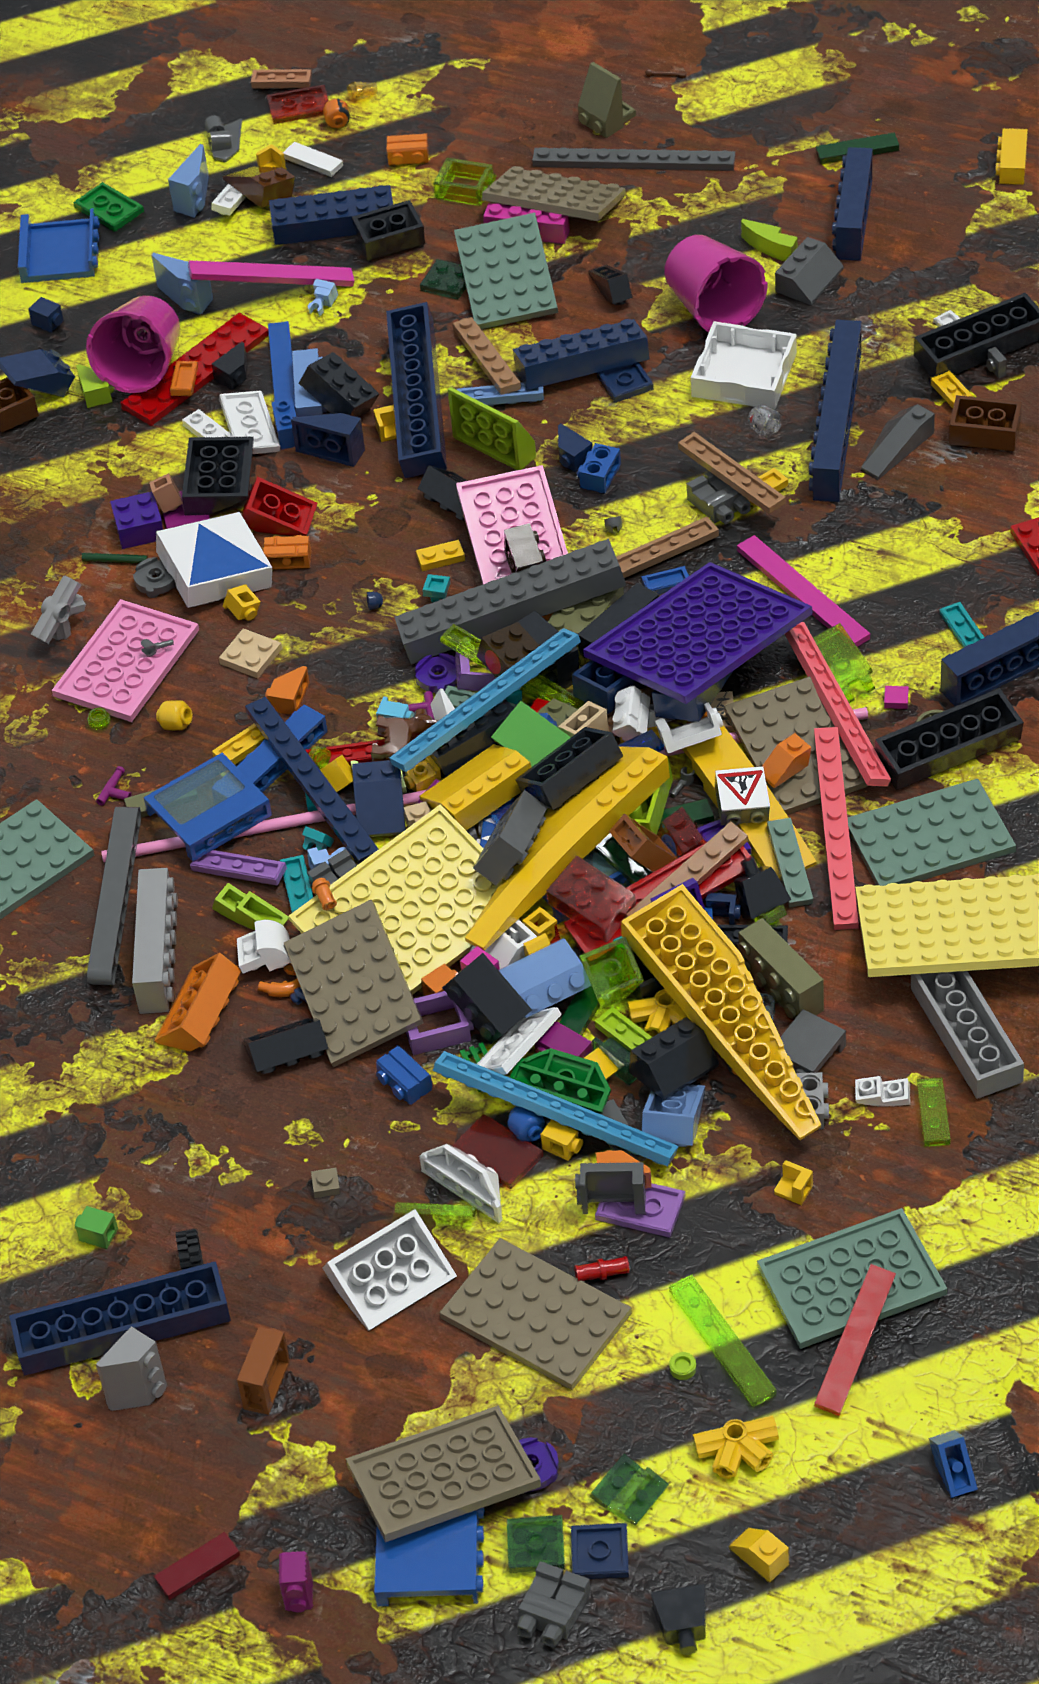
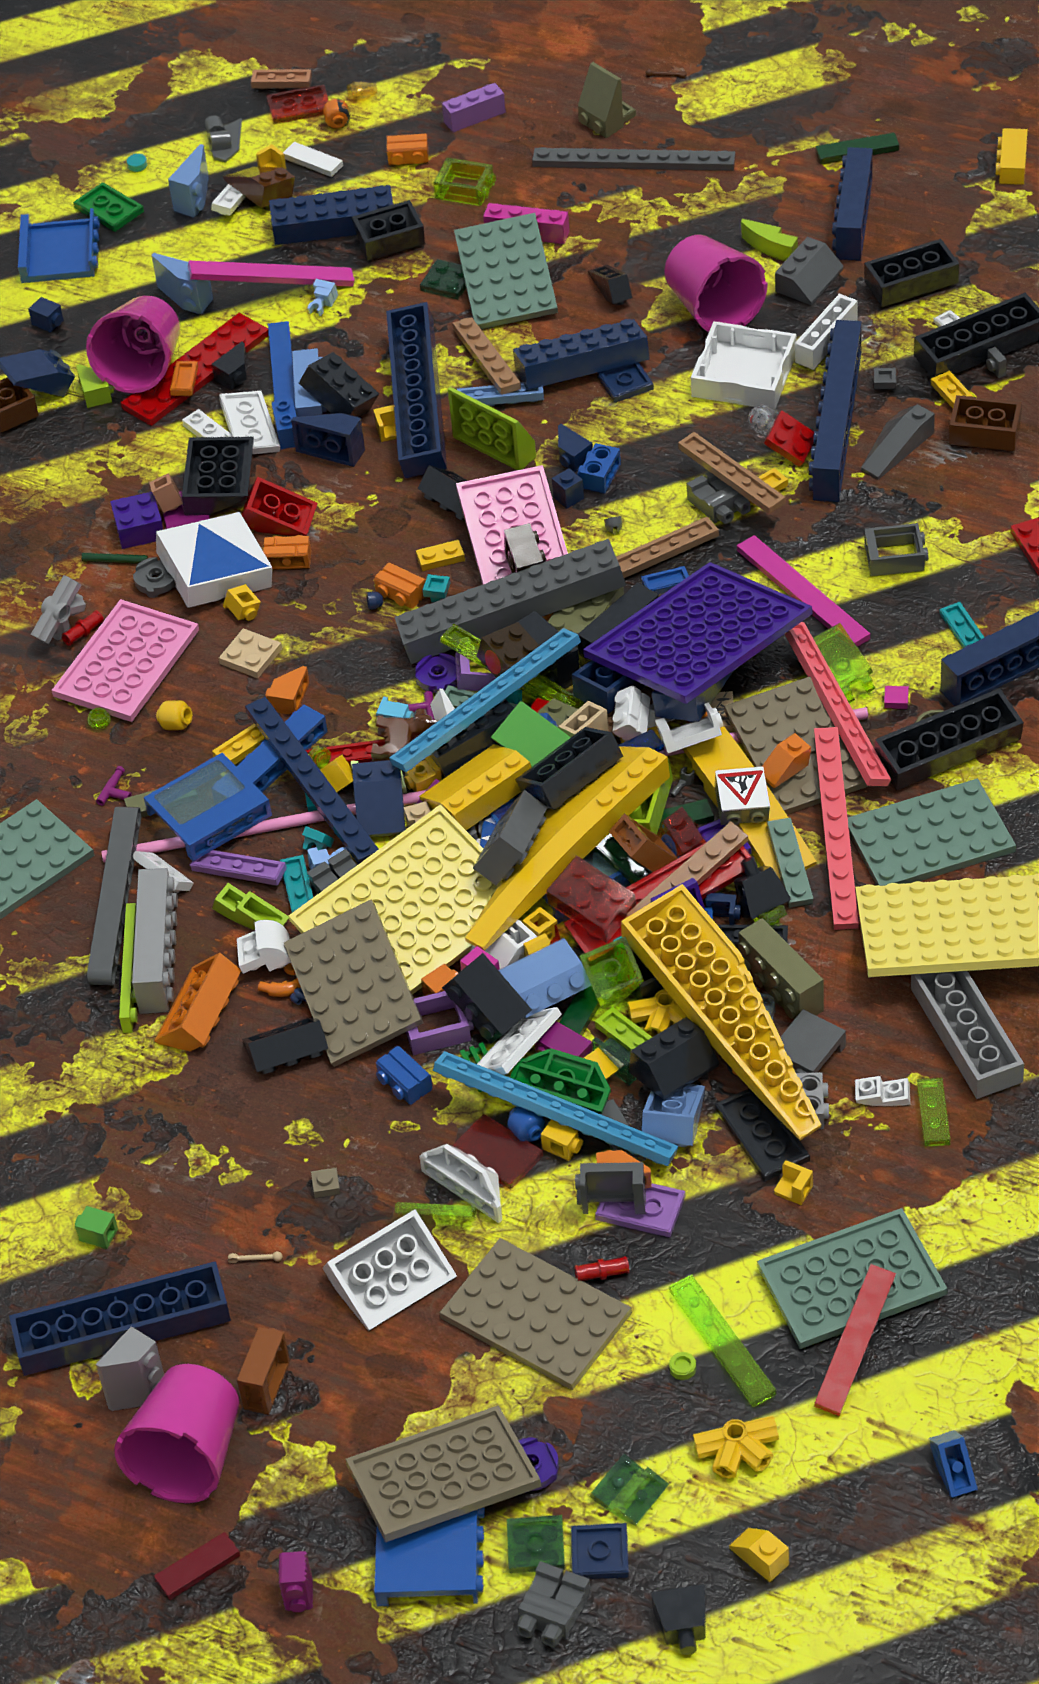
dark grey hand [141,639,174,656] -> none
black tyre [176,1228,203,1270] -> none
orange pin [312,878,337,910] -> none
dark tan plate [482,166,625,221] -> none
none -> red pin [61,610,104,646]
none -> dark pink cone [114,1364,239,1503]
none -> lime plate [119,903,138,1033]
none -> teal tile [127,153,147,172]
none -> white hinge [133,851,193,892]
none -> tan hinge [228,1251,283,1264]
none -> orange brick [374,563,426,609]
none -> medium lavender brick [442,83,506,132]
none -> dark blue brick [552,468,584,509]
none -> black tile [715,1088,810,1181]
none -> red plate [764,410,814,467]
none -> white brick [795,294,858,370]
none -> black brick [864,239,959,307]
none -> dark grey window [864,523,929,576]
none -> dark grey plate [874,368,896,389]

